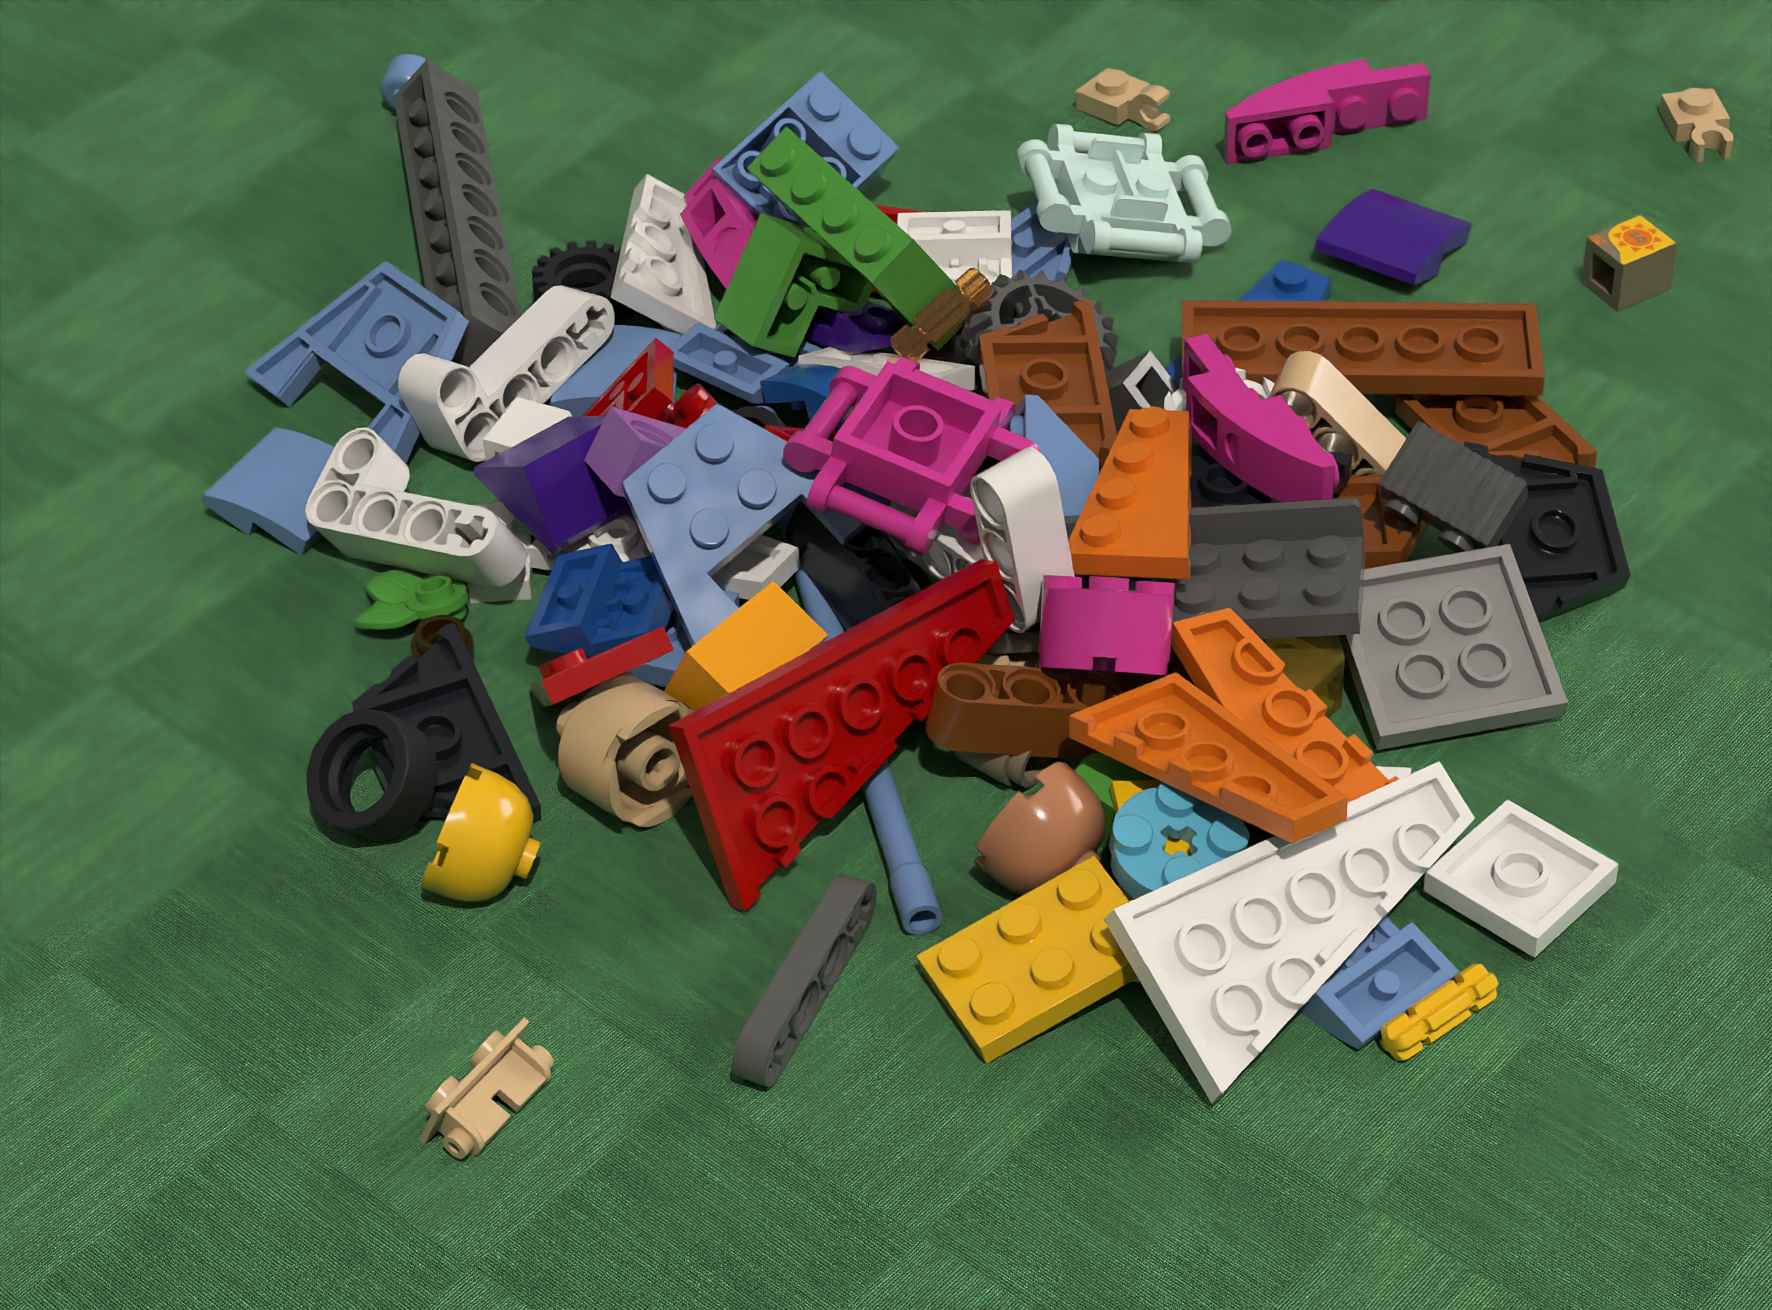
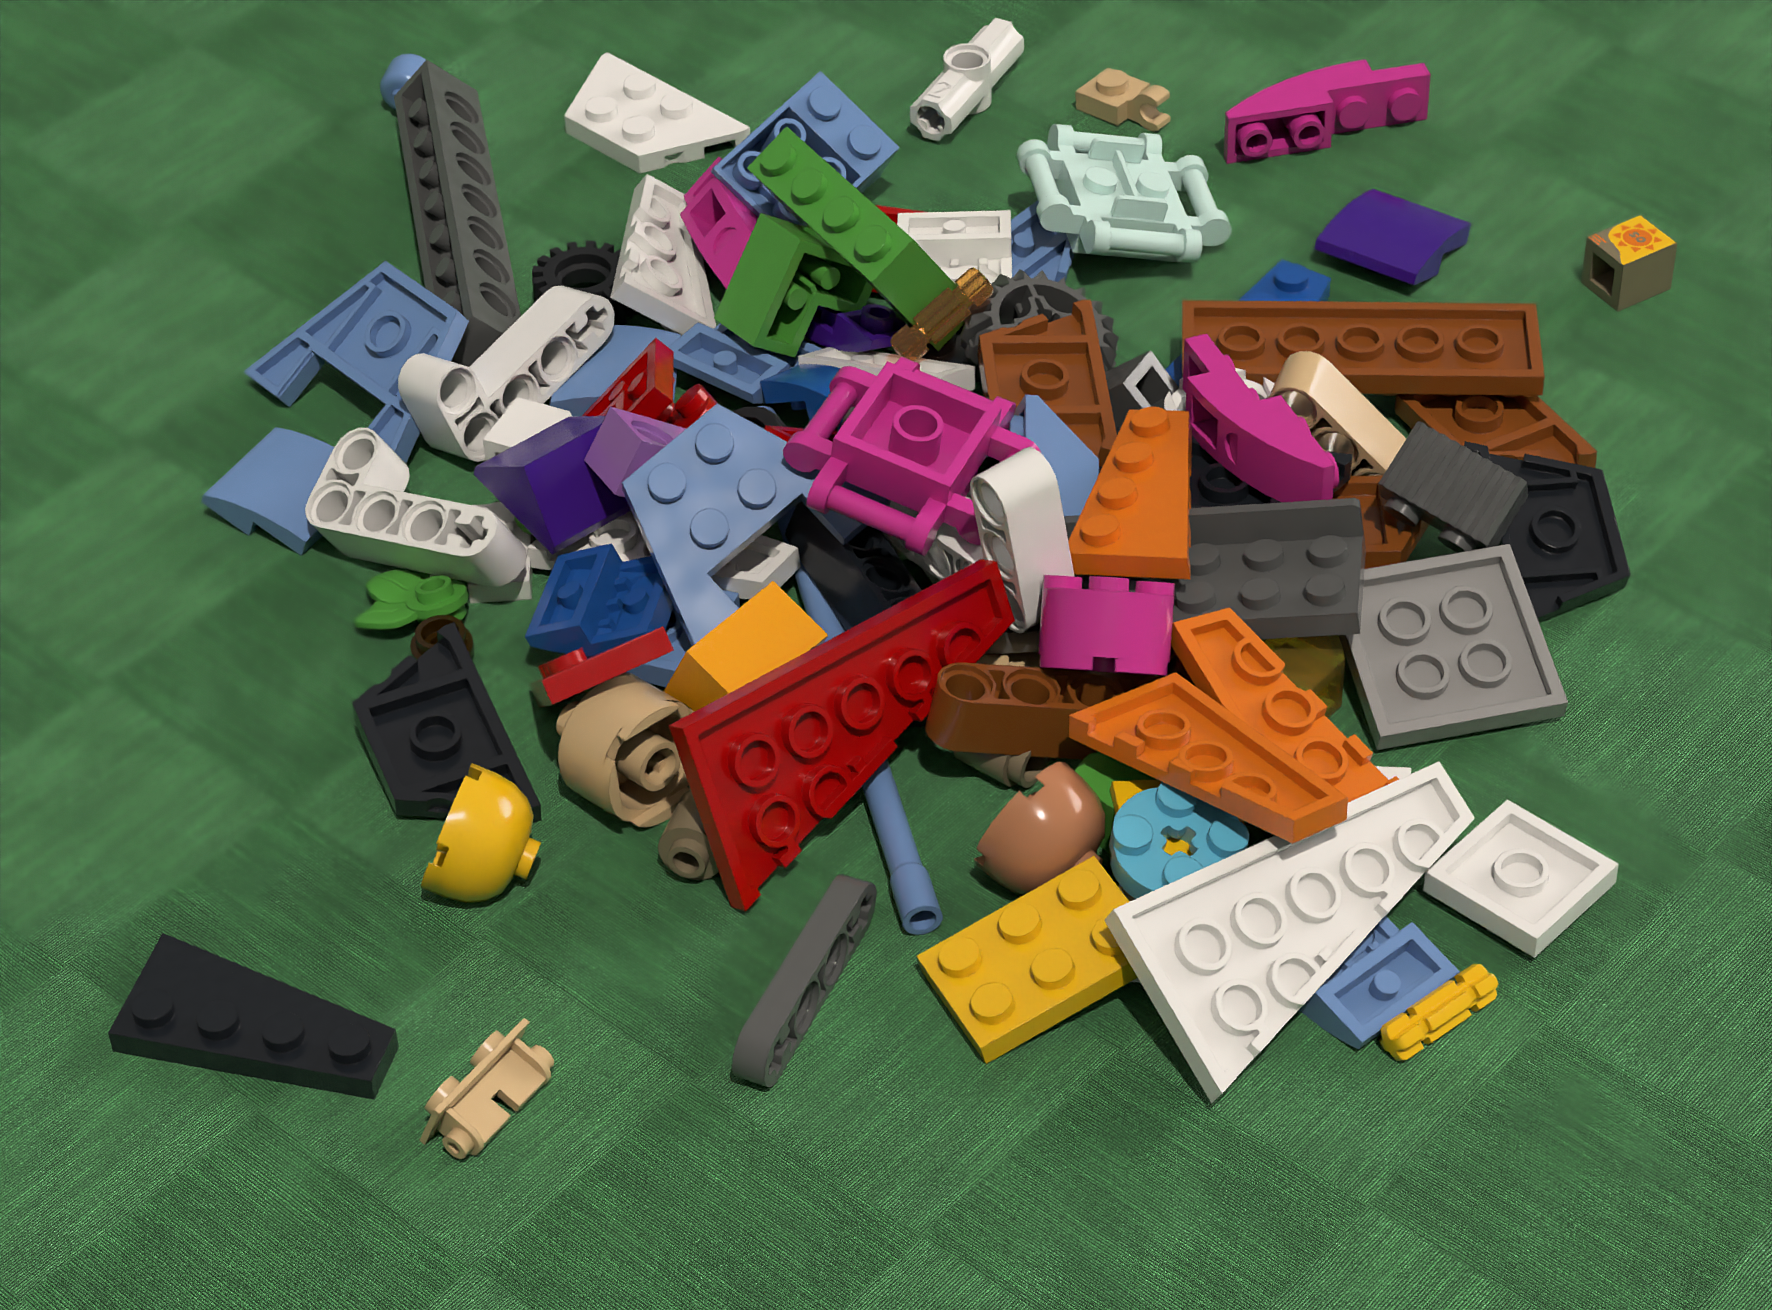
black tyre [306,708,437,842] -> none
tan plate [1659,88,1733,163] -> none
none -> black wing [108,933,399,1100]
none -> white wing [564,52,750,174]
none -> dark tan brick [658,790,719,880]
none -> white piece [910,18,1024,141]

